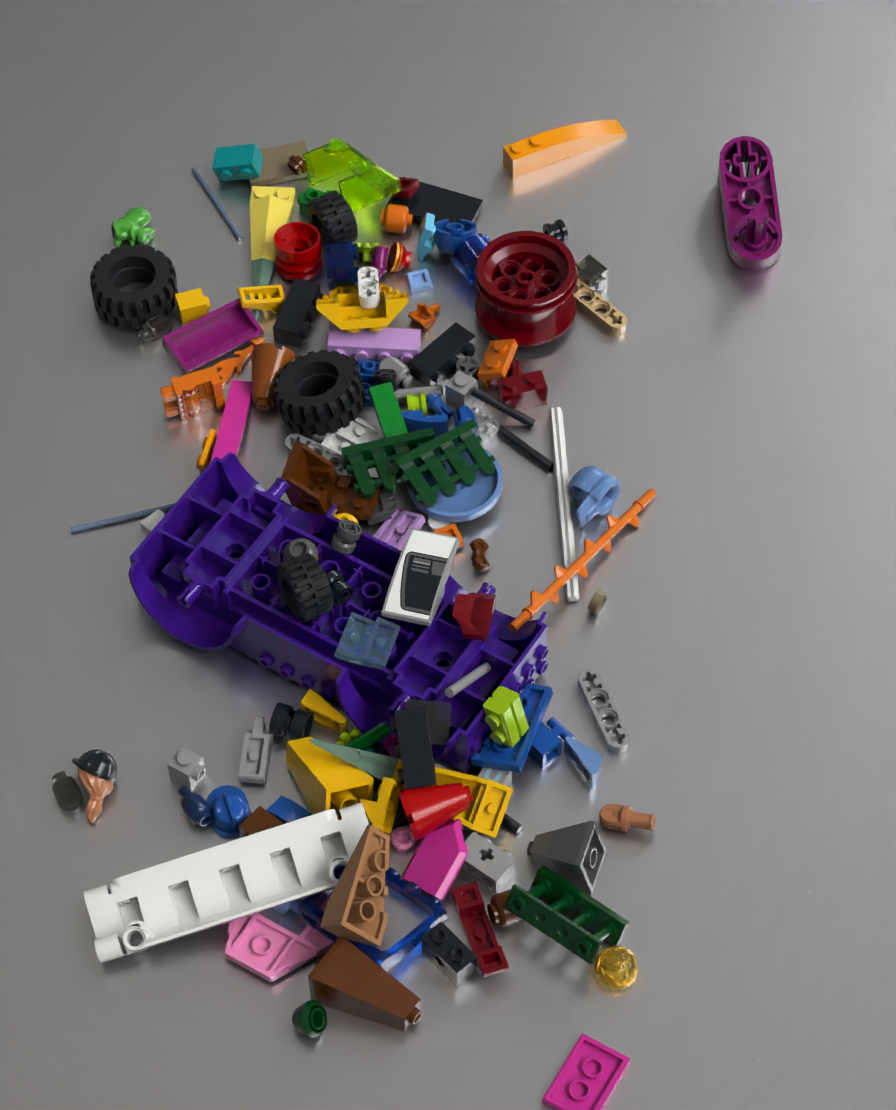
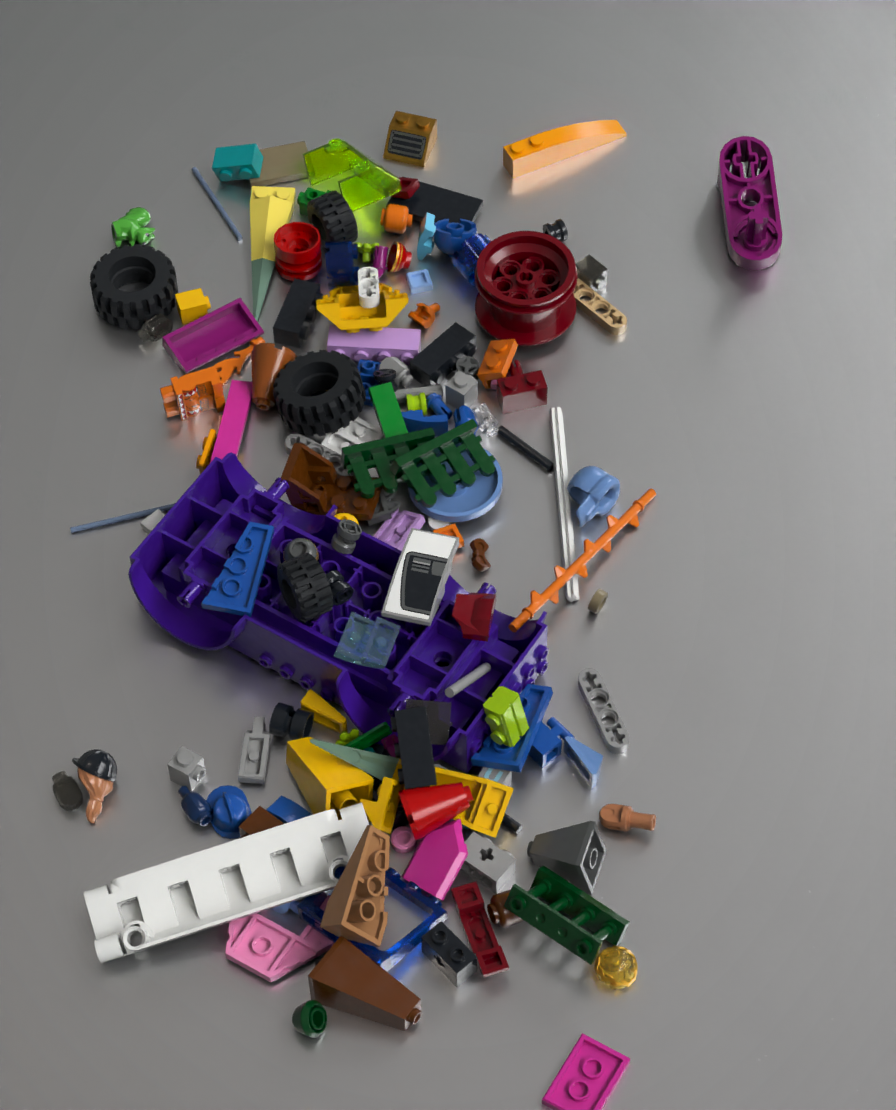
yellow slope [237,284,286,312] -> none
reddish brown plate [287,155,307,176] -> none
black bar [470,387,536,428] -> none
none -> blue wing [201,522,274,617]
none -> pearl gold slope [383,111,437,167]

